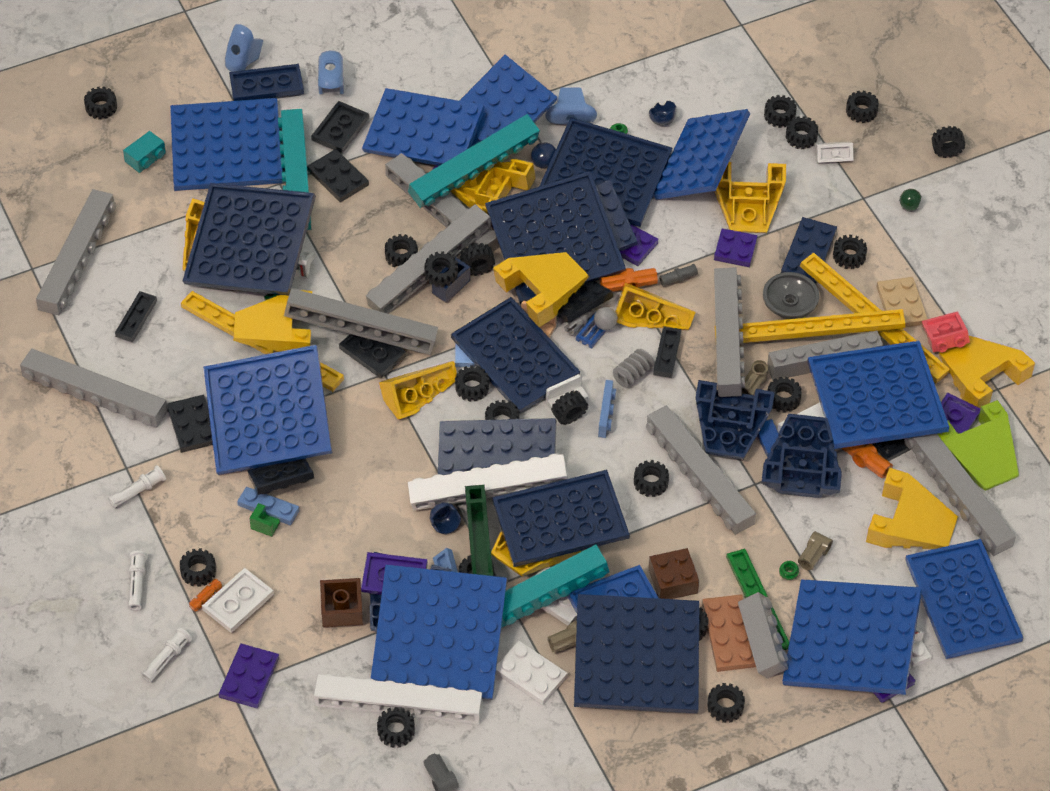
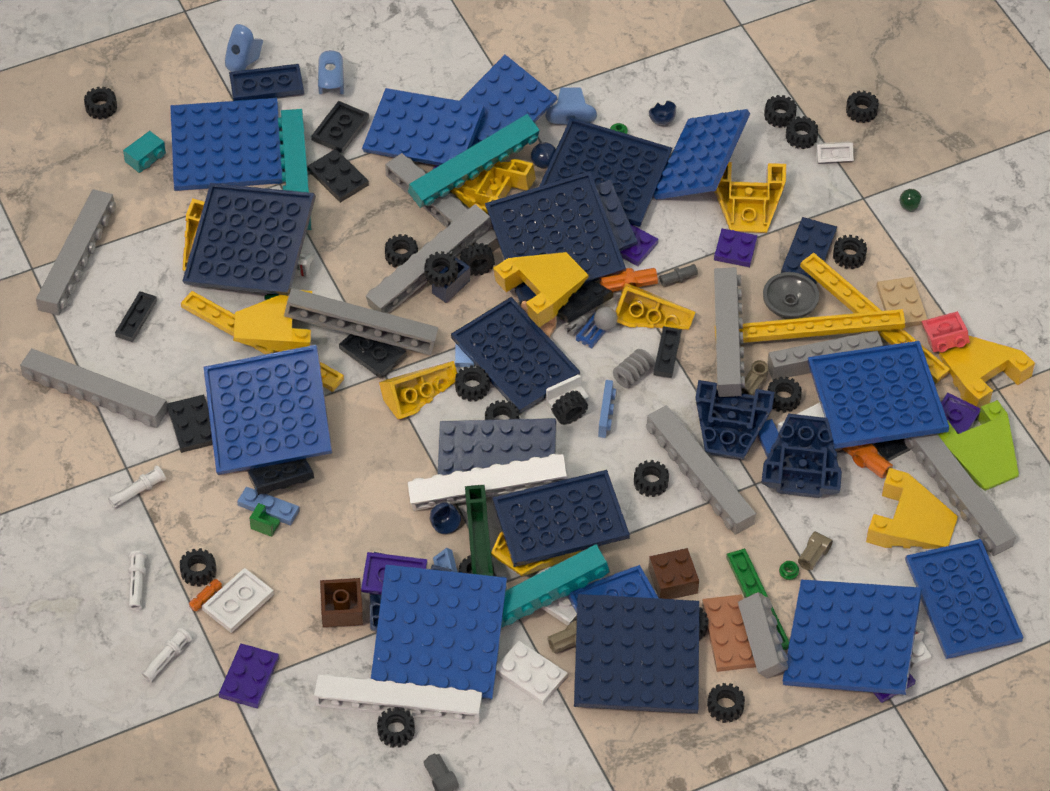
black tyre [931,126,965,158] -> none

